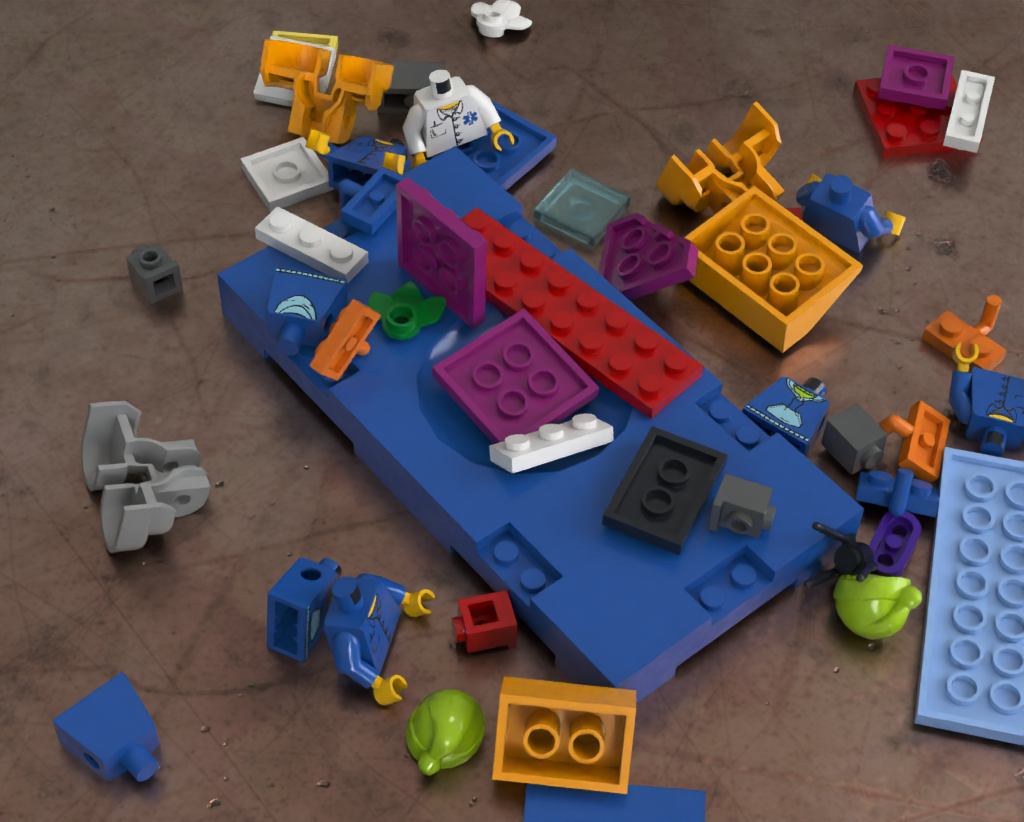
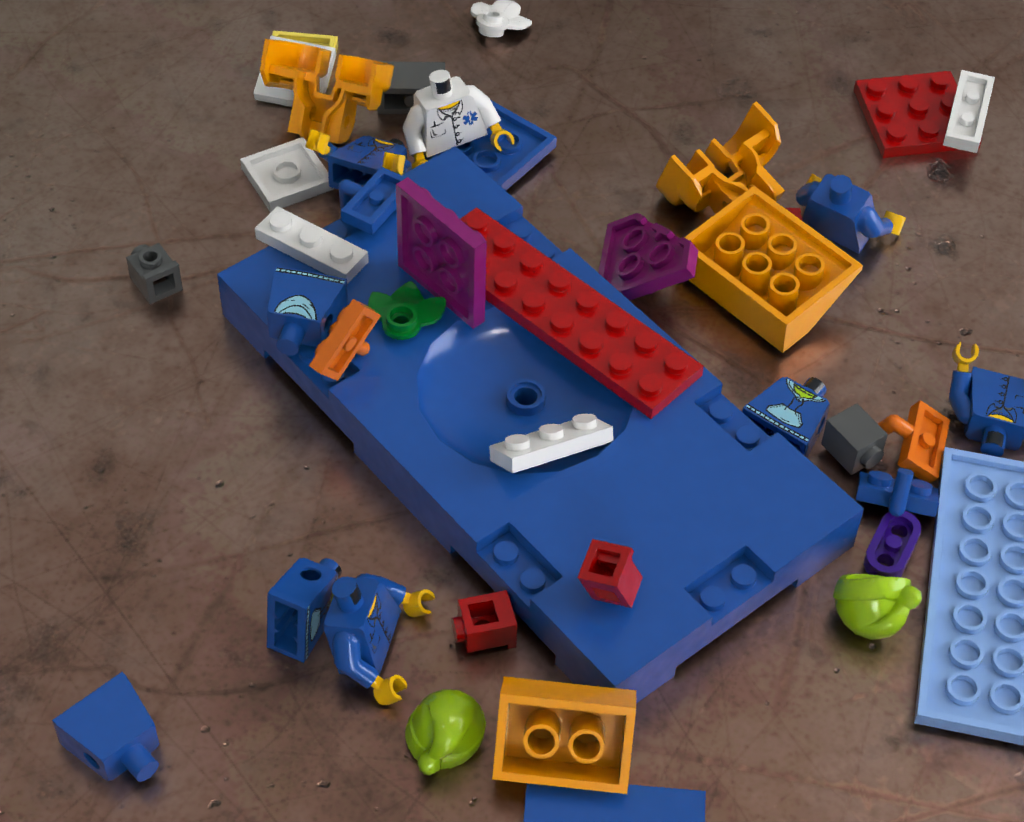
light grey piece [81,401,211,553] -> none
magenta plate [432,308,600,444] -> none
clear light blue tile [533,168,631,247] -> none
black plate [602,426,728,555] -> none
dark grey brick [708,473,777,538] -> none
black plant [804,522,878,588] -> none
magenta plate [878,45,954,110] -> none
orange plate [922,295,1007,372] -> none
none -> red brick [577,539,643,608]

